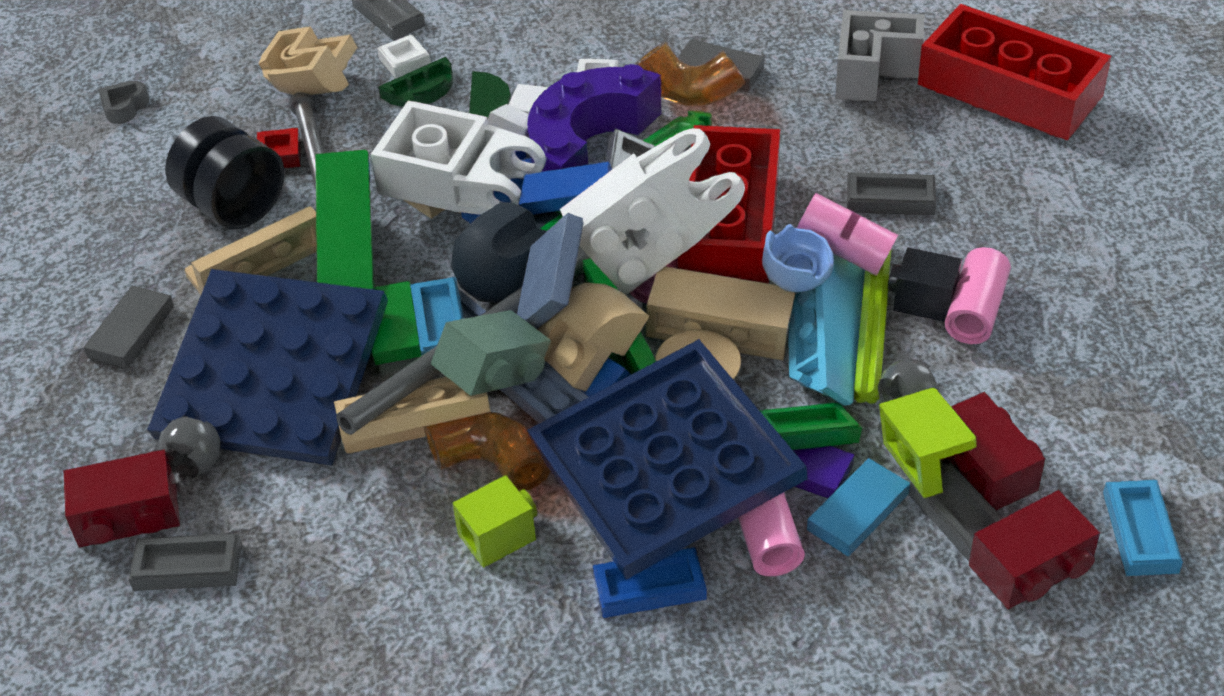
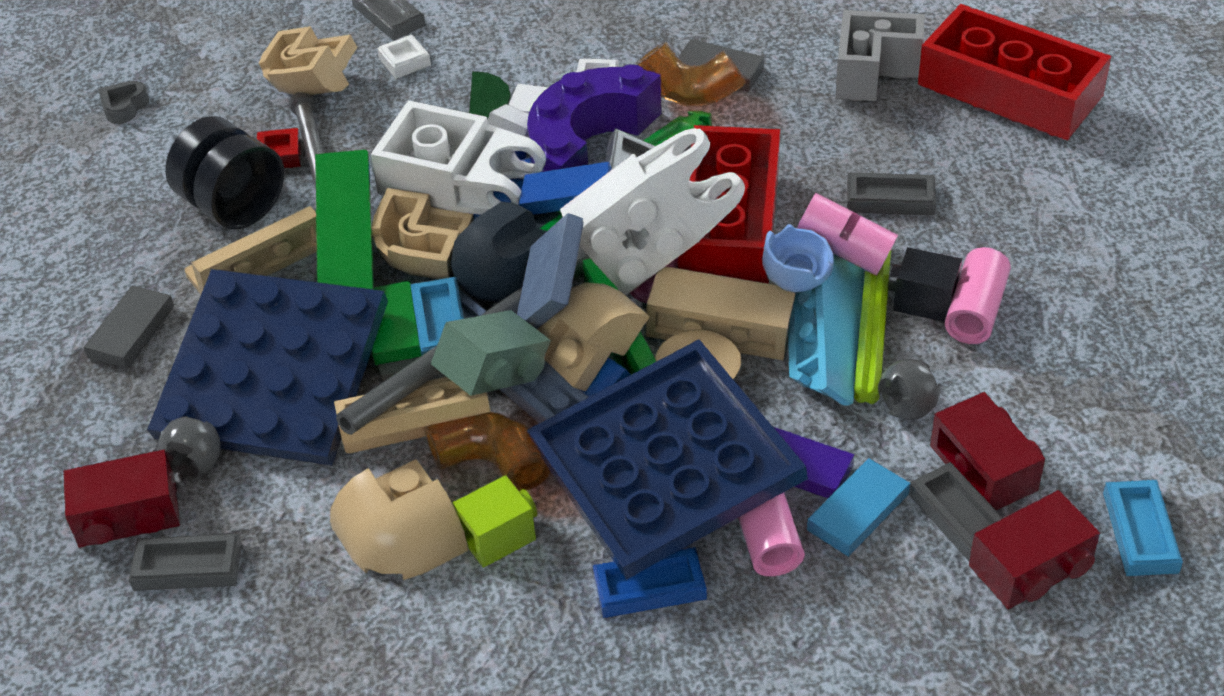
dark green tile [378,57,453,107] -> none
green tile [759,402,862,450] -> none
lime panel [879,388,977,498] -> none
none -> tan brick [330,459,468,580]
none -> tan brick [371,188,474,279]

